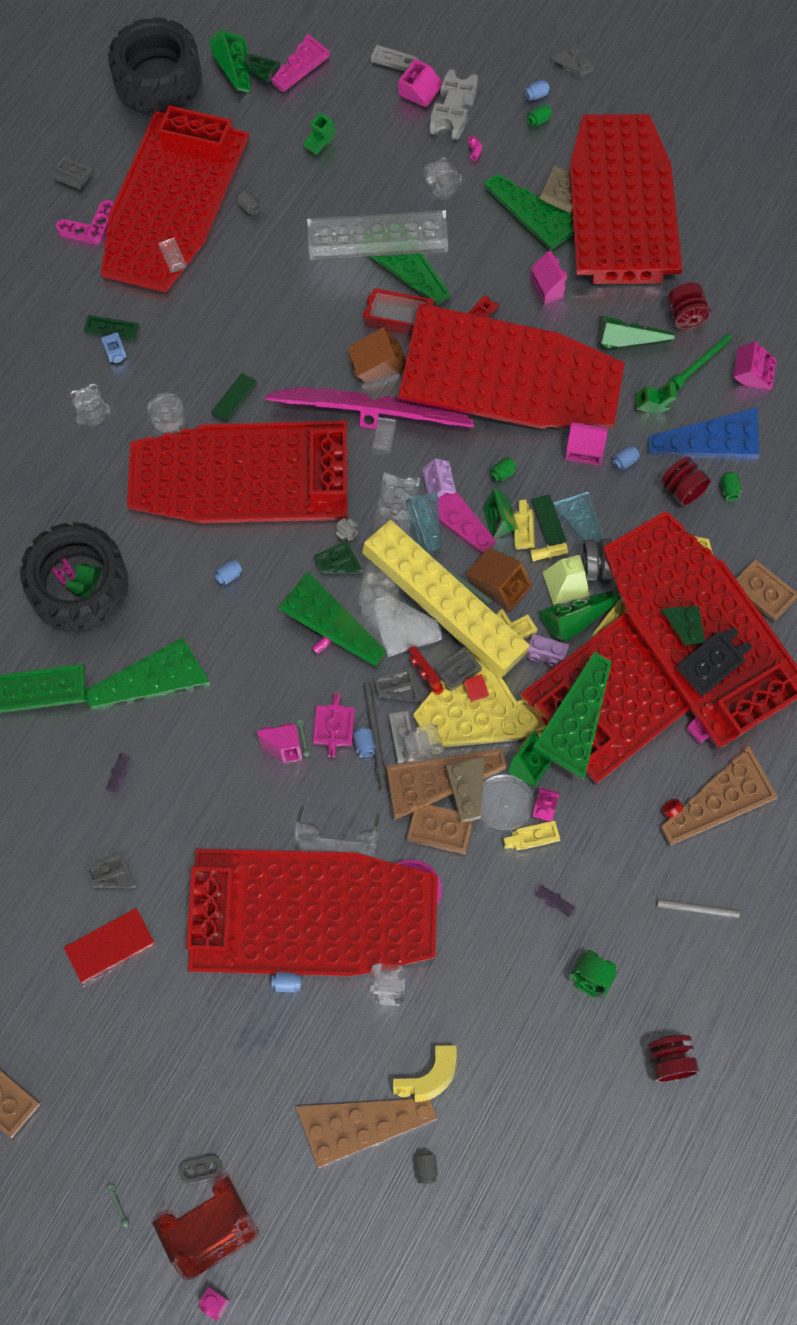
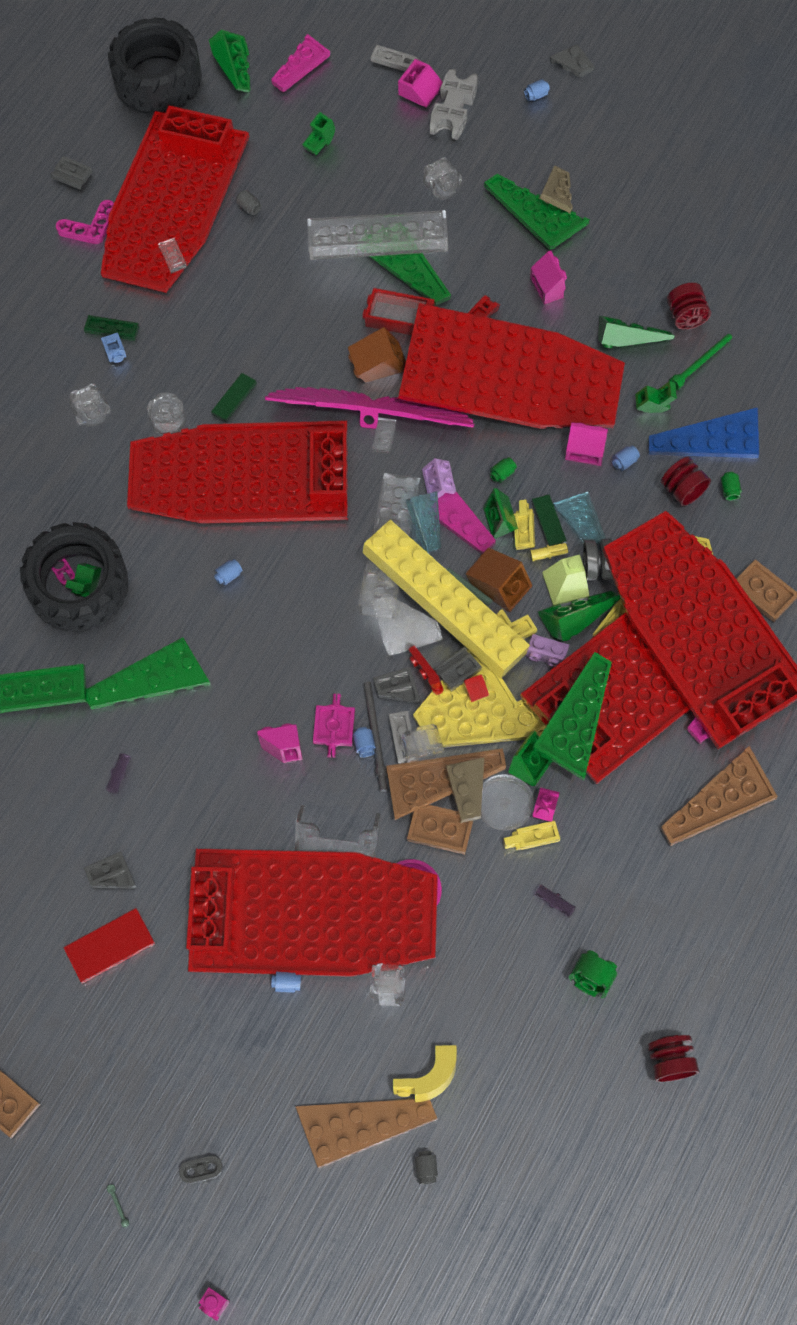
clear red windscreen [152,1176,259,1280] -> none
dark green wing [244,54,280,82] -> none
green wing [279,571,386,667] -> none
sand green hinge [296,720,310,757] -> none
dark pink arm [312,635,331,654] -> none
dark green wing [313,541,363,574] -> none
light grey gear [335,518,359,541] -> none
dark pink arm [467,136,483,161] -> none
green brick [527,104,552,127] -> none
red wing [569,114,683,284] -> none
light grey bar [657,899,740,918] -> none
dark green wing [661,606,705,646] -> none
red tile [662,799,683,818] -> none
black tile [675,627,753,698] -> none
dark pink slope [733,341,777,390] -> none

